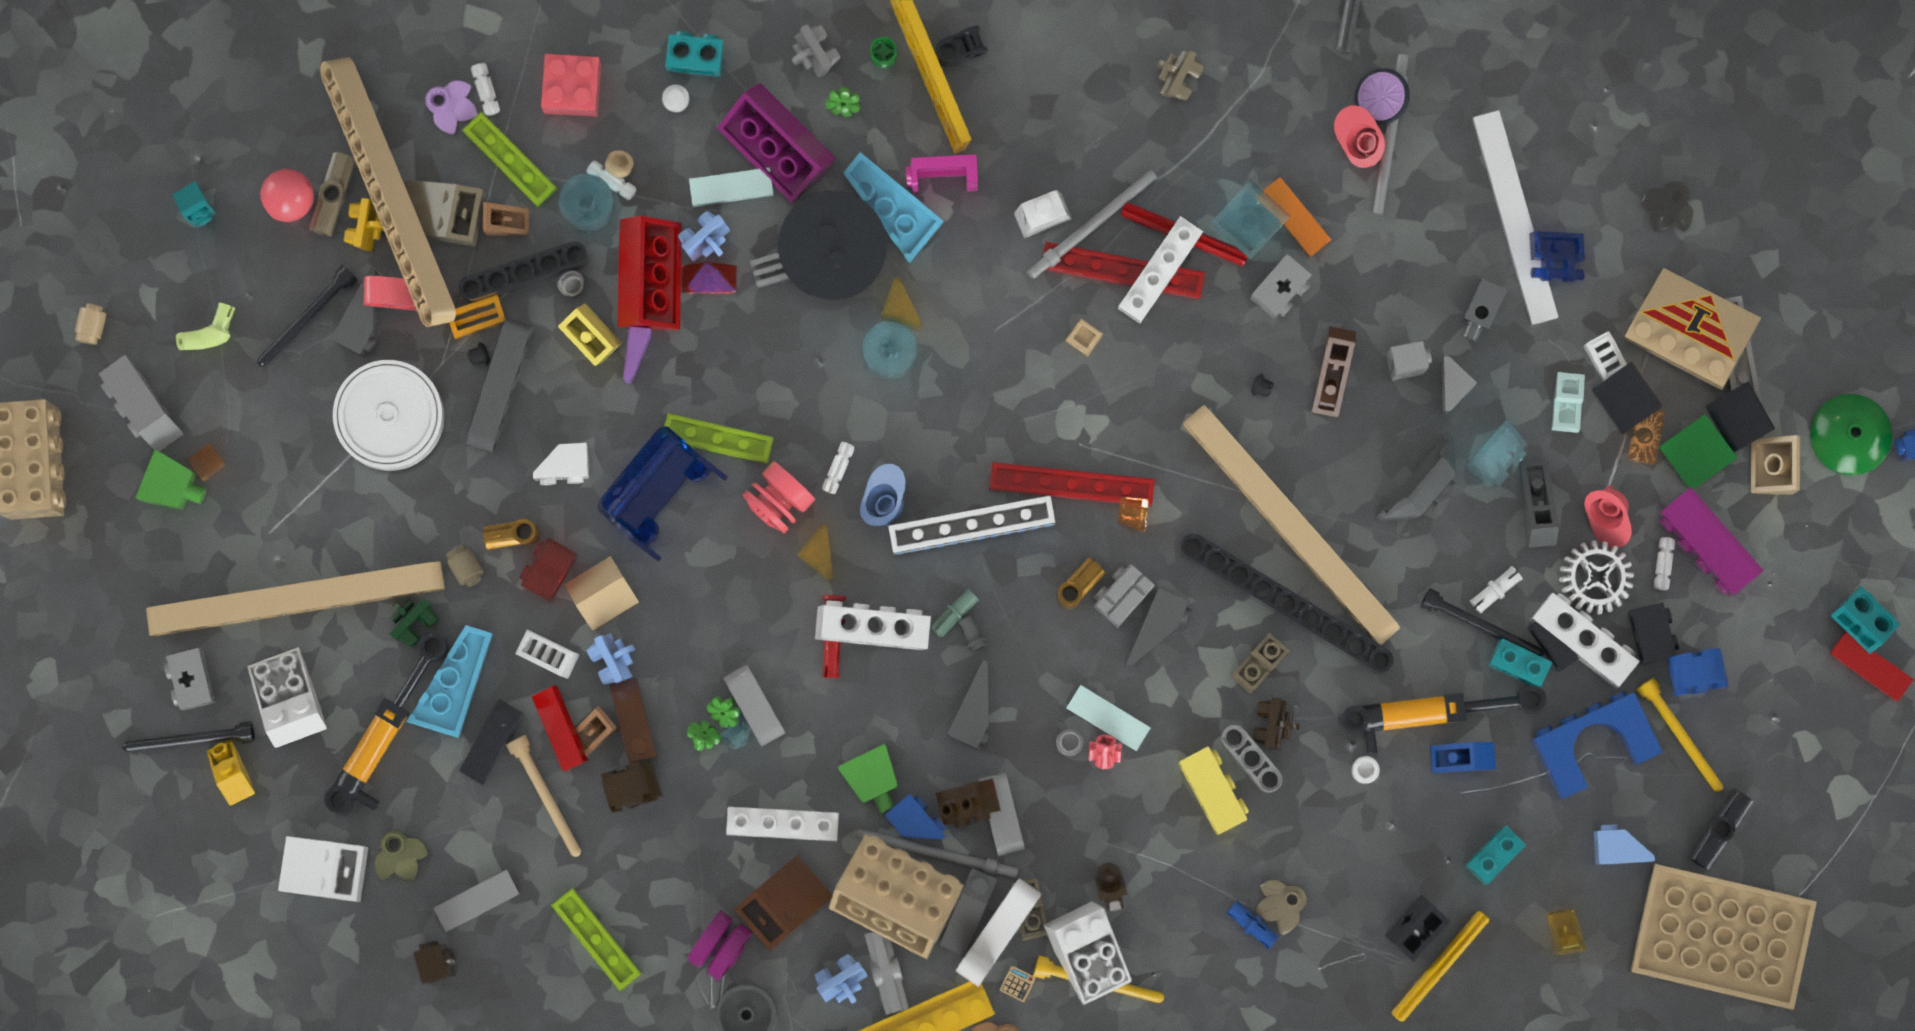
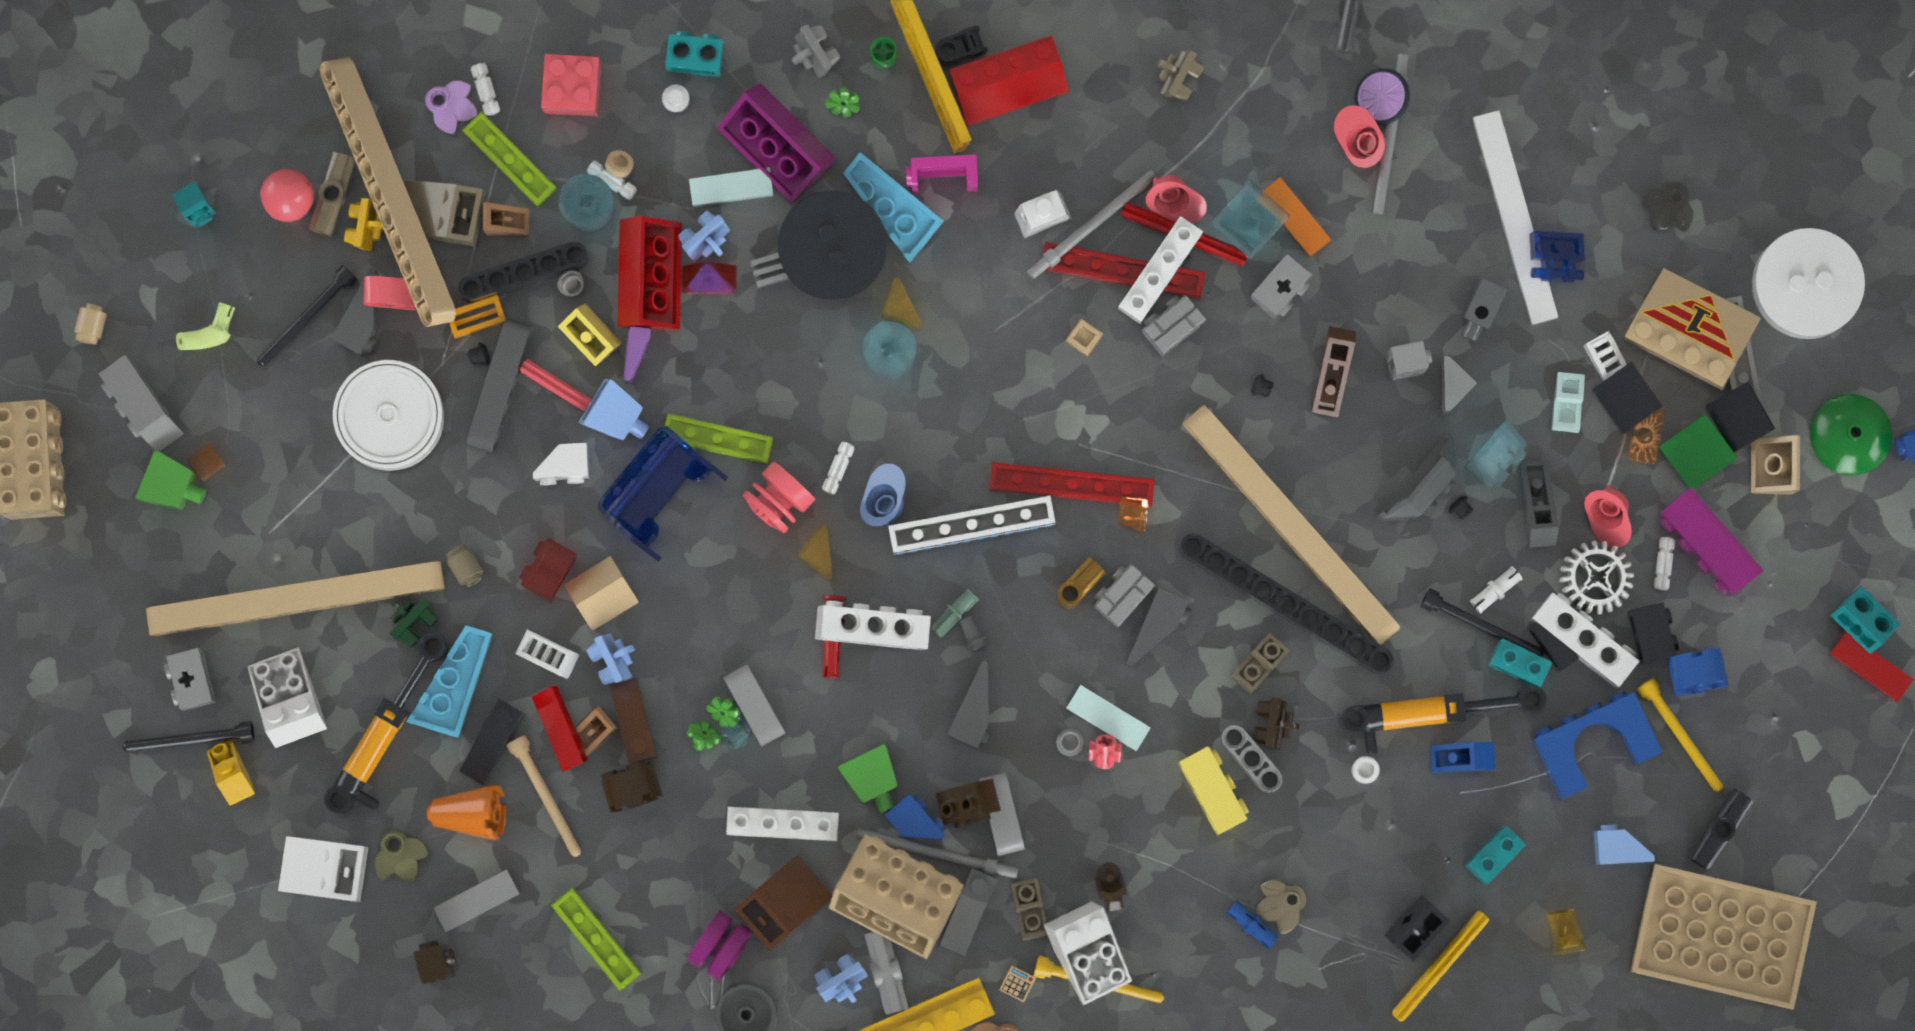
pearl gold piece [483,519,540,550] -> none
white beam [956,878,1042,986] -> none
none -> orange cone [427,785,506,840]
none -> coral axle [520,359,592,412]
none -> light blue torso [578,378,649,440]
none -> red slope [949,35,1069,126]
none -> light grey brick [1142,295,1206,357]
none -> coral piece [1146,175,1207,224]
none -> black piece [1449,496,1473,520]
none -> white brick [1752,228,1865,339]

